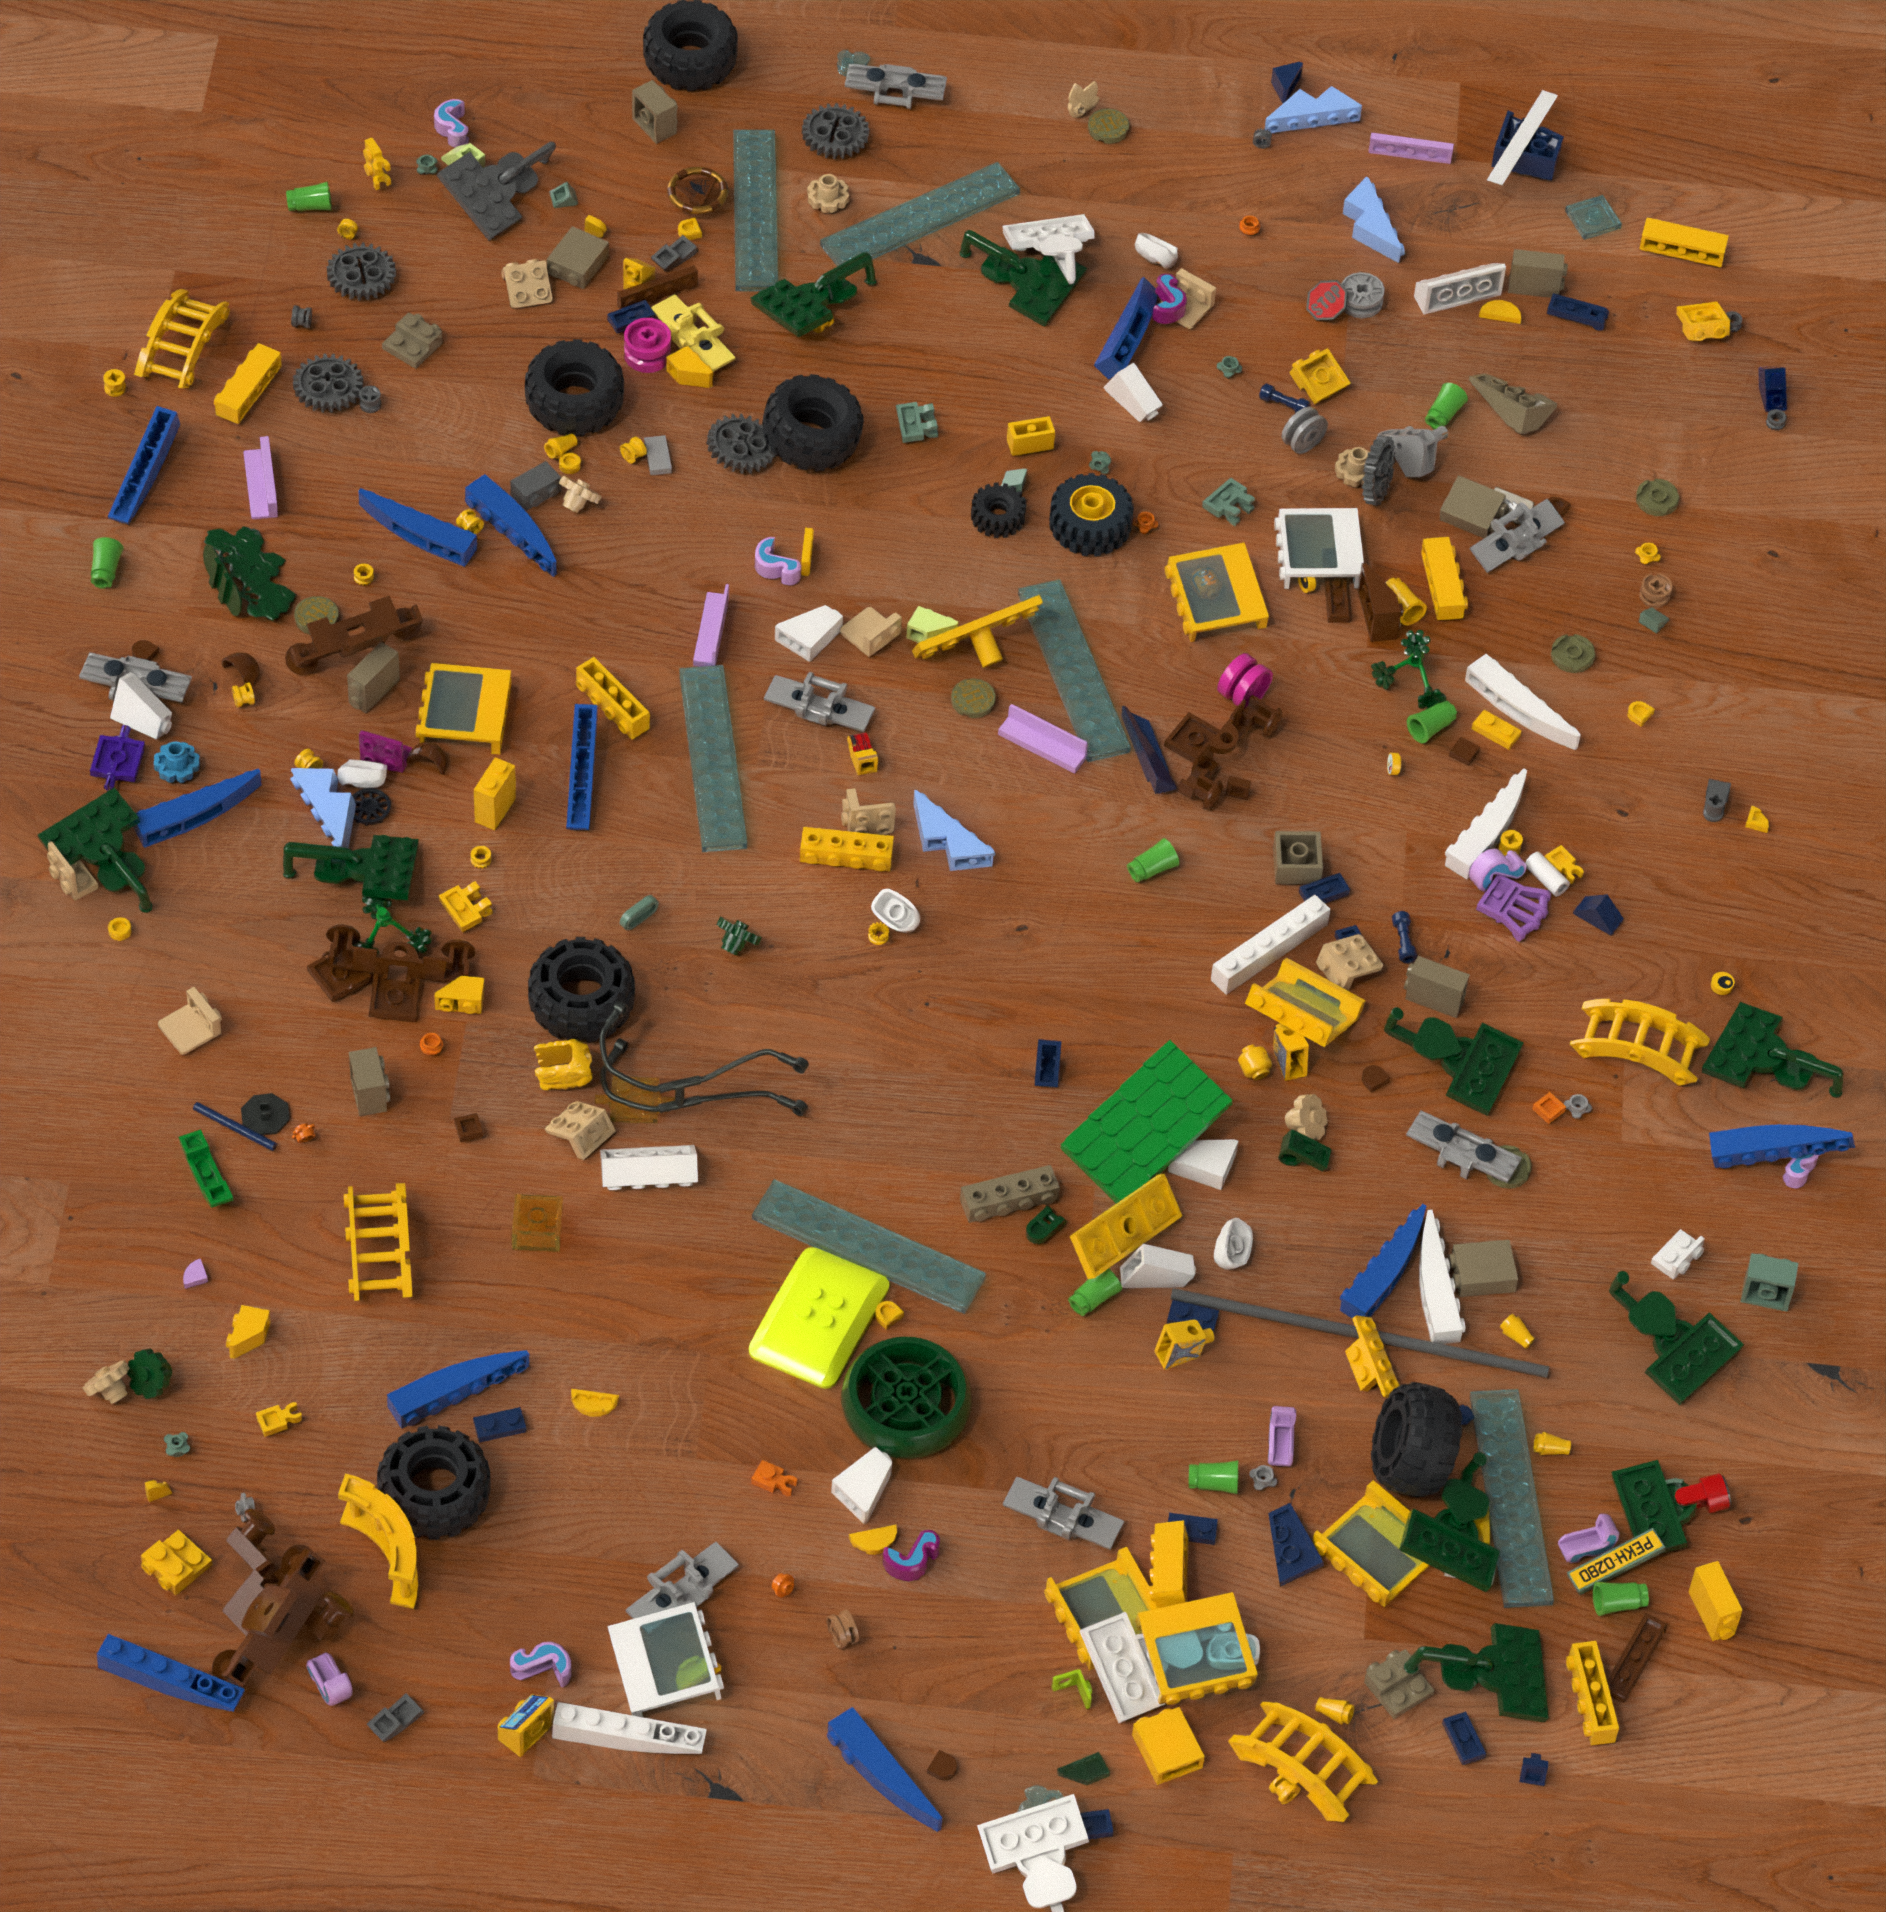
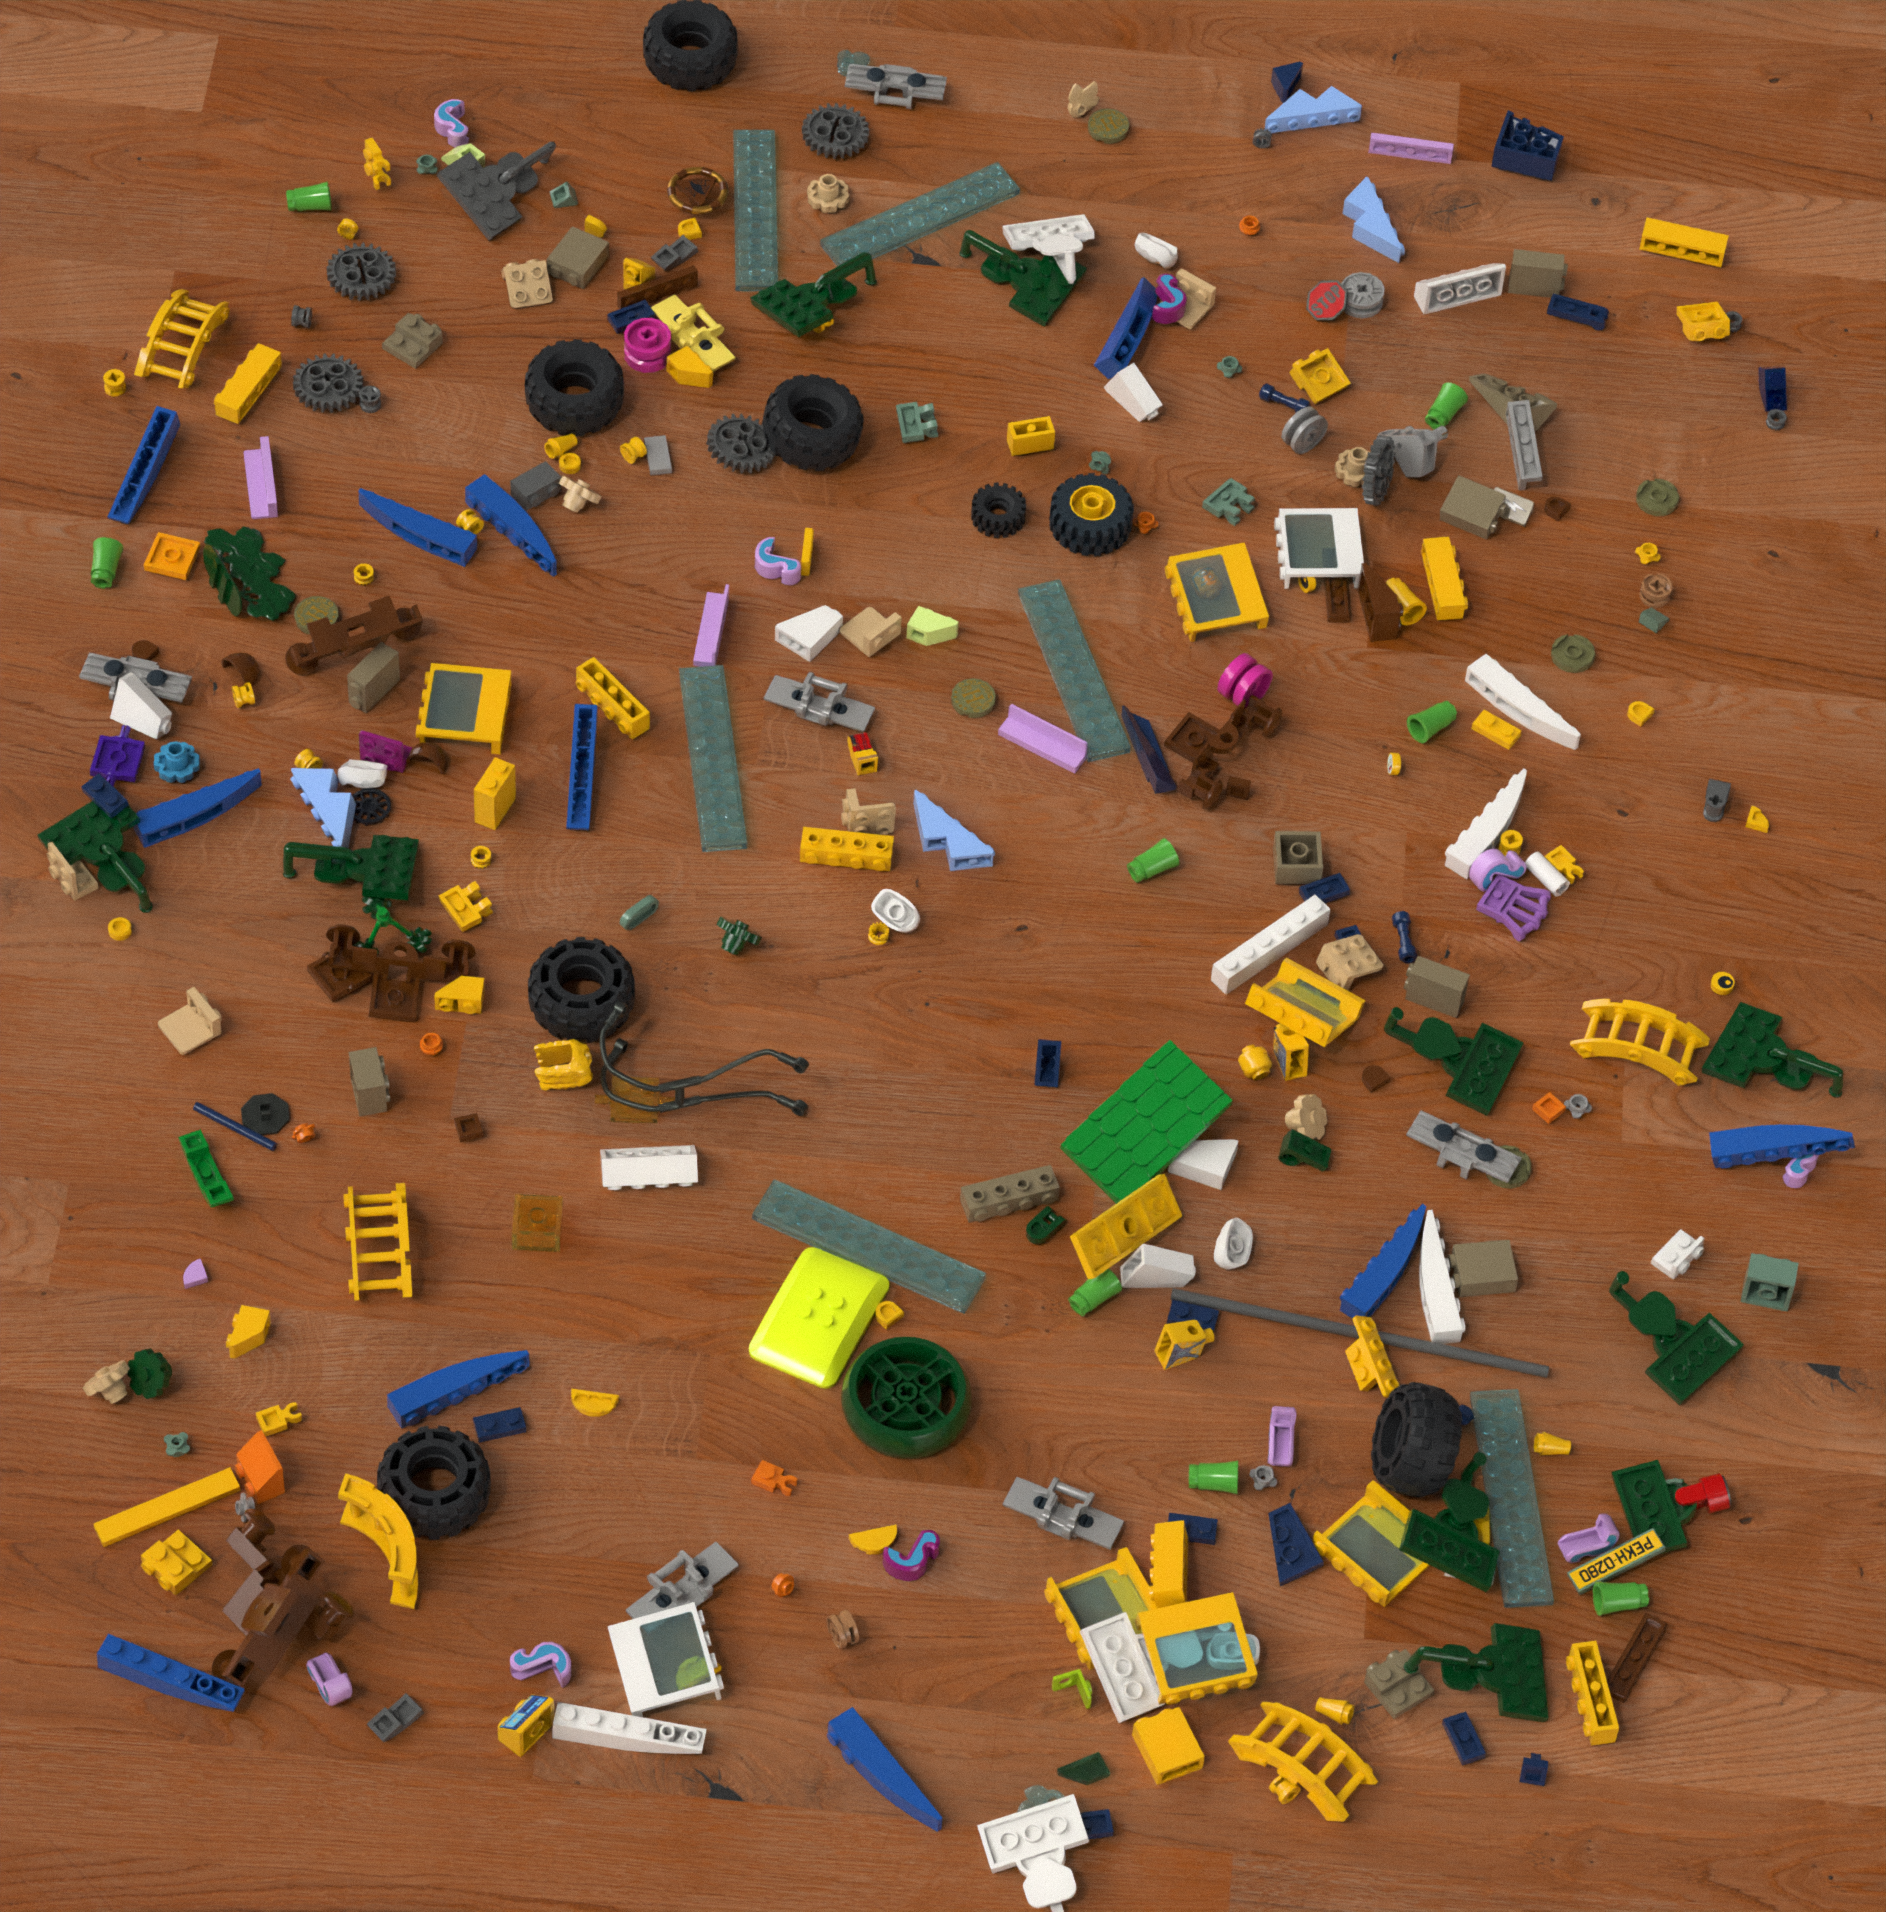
yellow tile [145,1480,172,1502] -> none
tan bracket [545,1101,616,1160] -> none
dark tan brick [632,80,678,144] -> none
white slope [831,1447,892,1524] -> none
yellow plate [912,595,1043,668] -> none
reddish brown tile [927,1750,957,1780] -> none
slope [1001,469,1028,492] -> none
dark green plant [1371,630,1446,709] -> none
reddish brown tile [1449,737,1480,766] -> none
light grey piece [1469,499,1565,573] -> none
yellow tile [1479,300,1521,324] -> none
white sticker [1487,90,1558,185] -> none
yellow cone [1500,1314,1535,1349] -> none
clear light blue plate [1565,195,1622,240] -> none
dark blue slope [1573,894,1624,936] -> none
yellow brick [1689,1561,1742,1641] -> none
none -> dark blue plate [81,773,129,819]
none -> yellow tile [93,1467,240,1547]
none -> light orange plate [143,532,201,580]
none -> orange slope [234,1430,285,1504]
none -> light grey fence [1505,400,1543,491]

